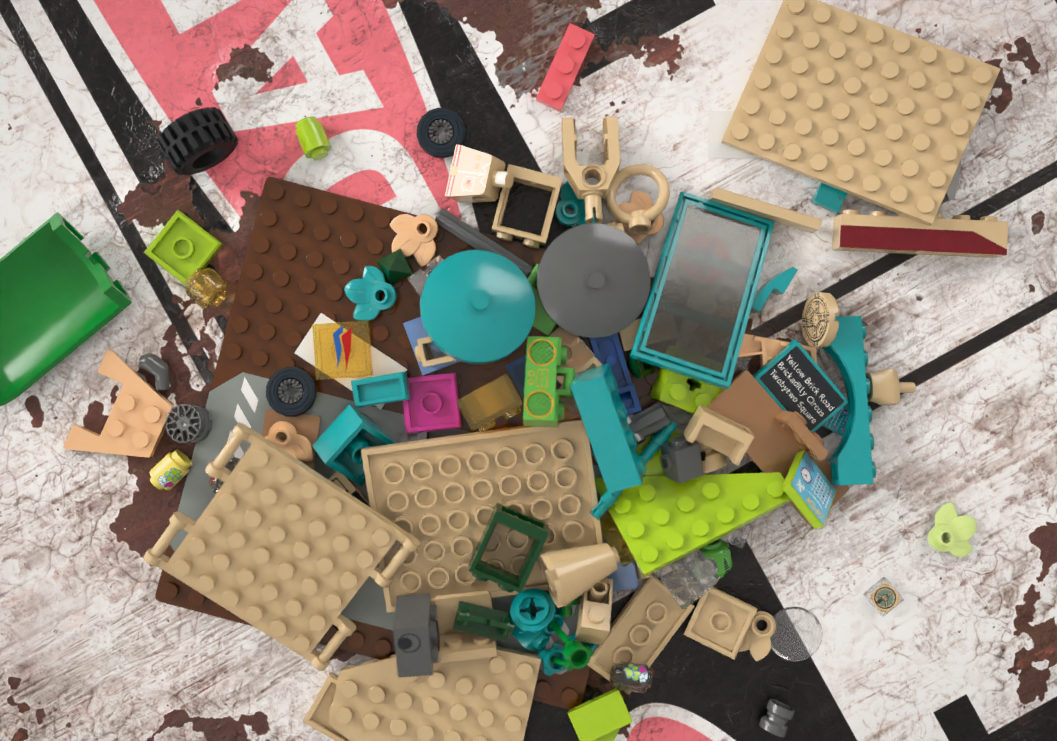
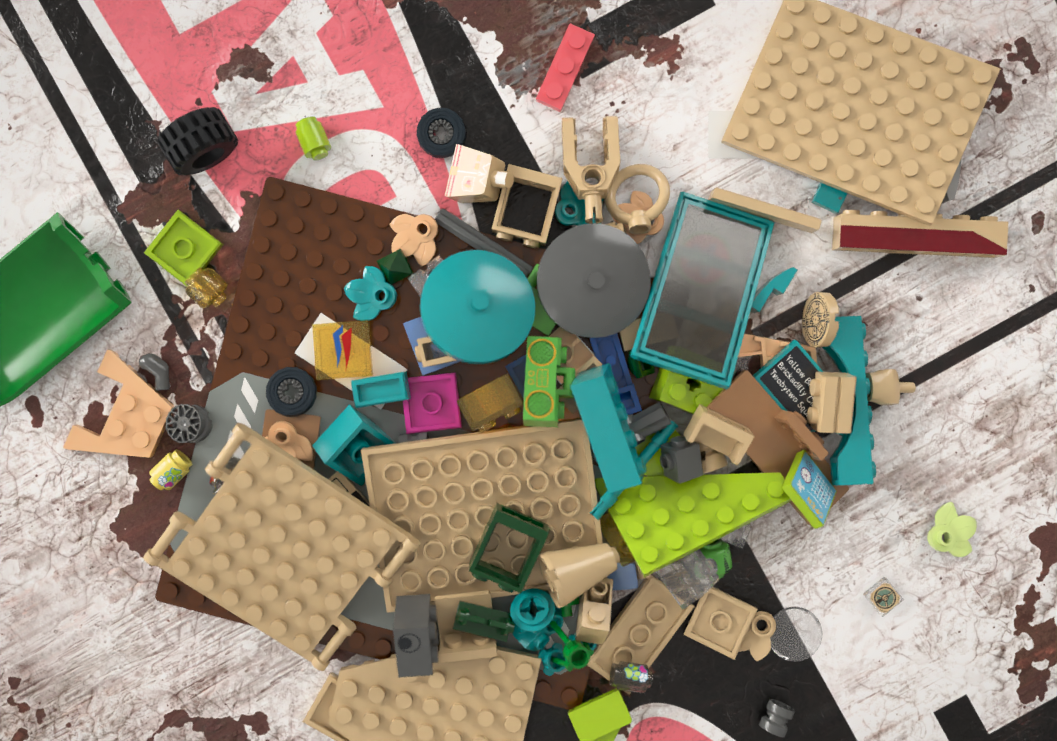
none -> tan brick [807,372,856,434]

